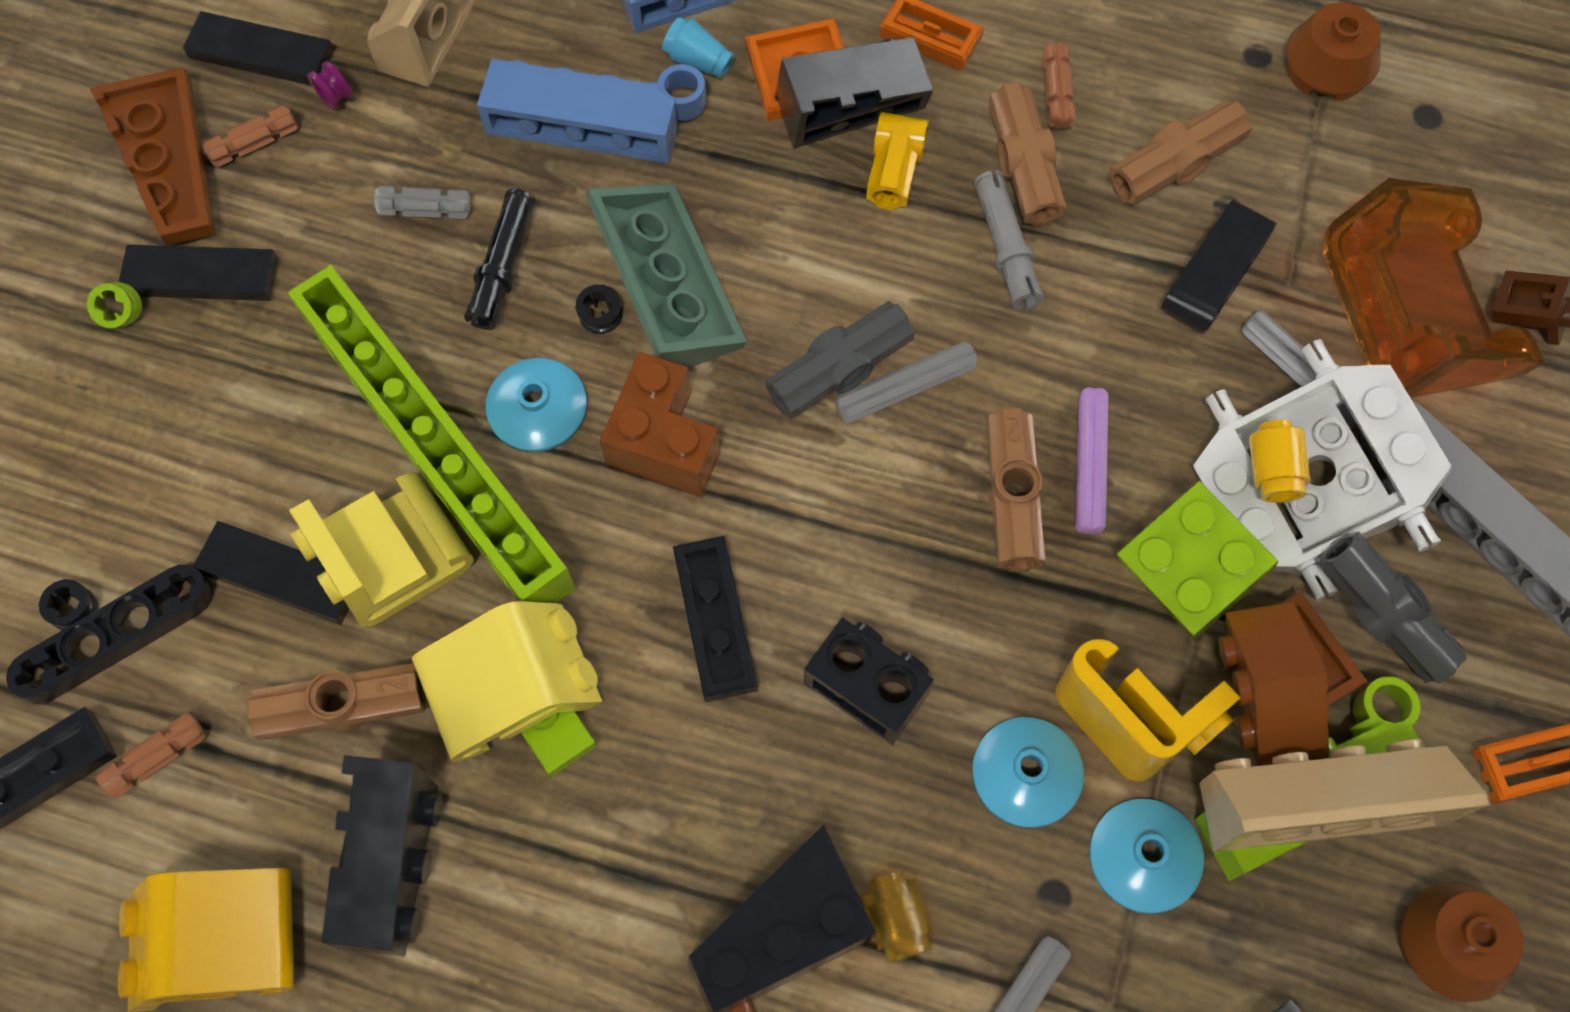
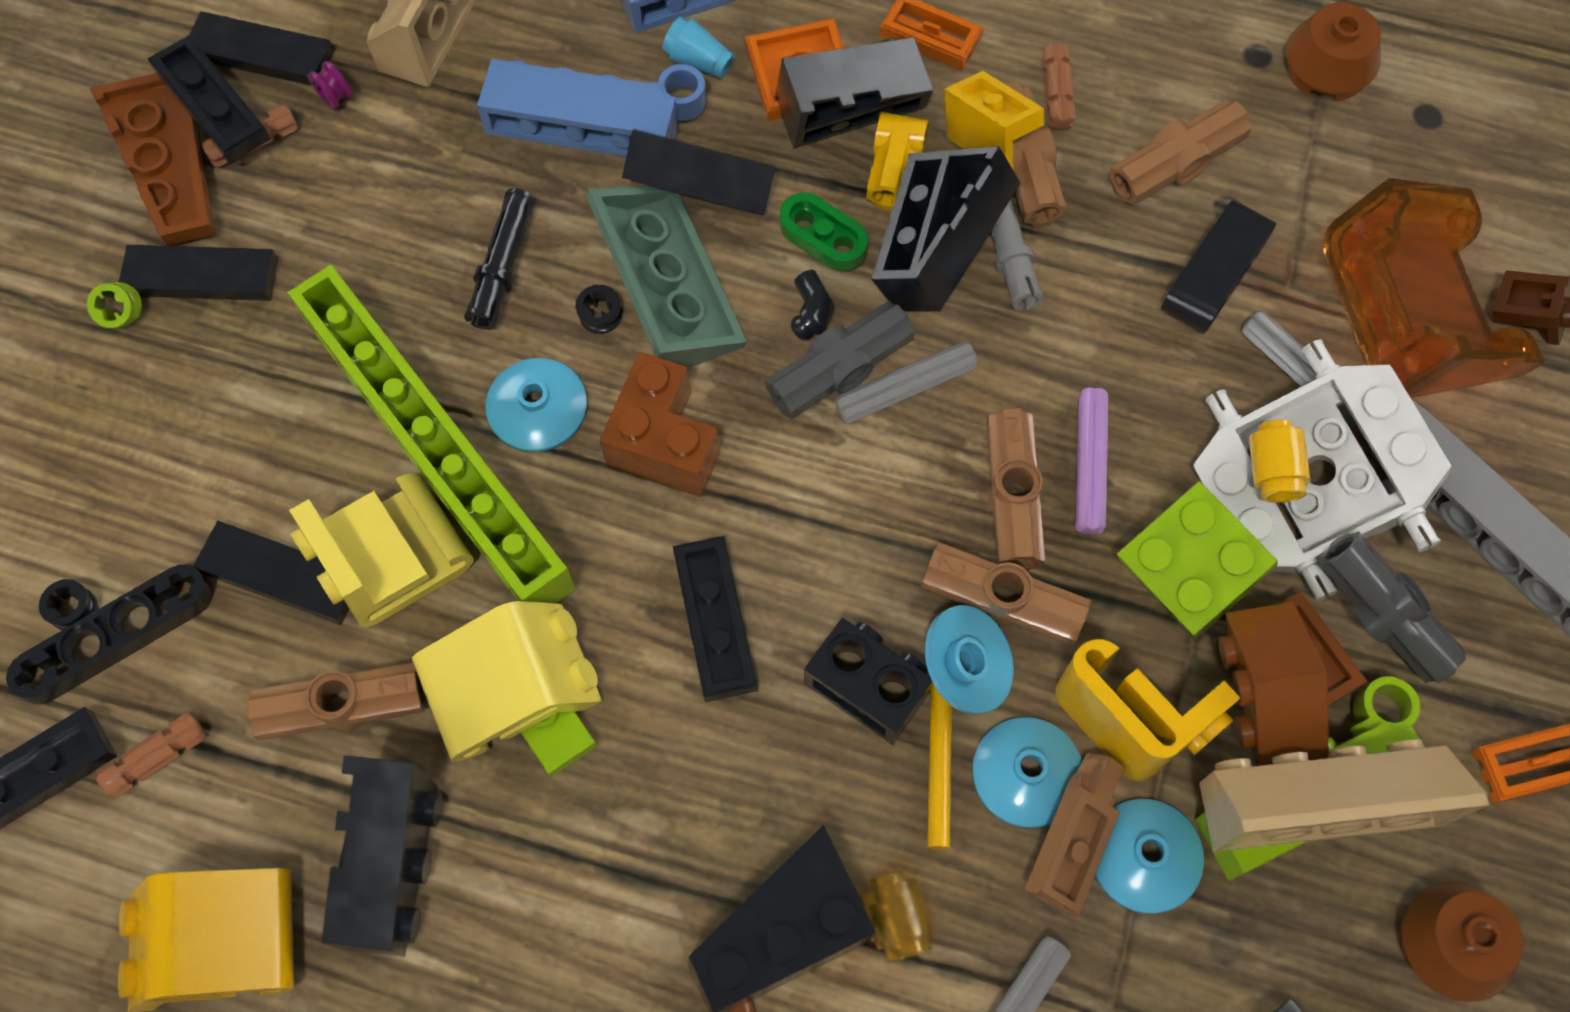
light grey axle [374,186,471,219] -> none
none -> black tile [147,35,270,164]
none -> black tile [622,128,776,215]
none -> green plate [780,193,868,271]
none -> black arm [791,269,834,341]
none -> black wedge [871,146,1021,311]
none -> medium nougat piece [921,542,1091,647]
none -> medium azure dish [925,605,1014,714]
none -> yellow bar [927,684,952,850]
none -> yellow panel [944,71,1044,170]
none -> medium nougat hinge [1024,753,1124,917]

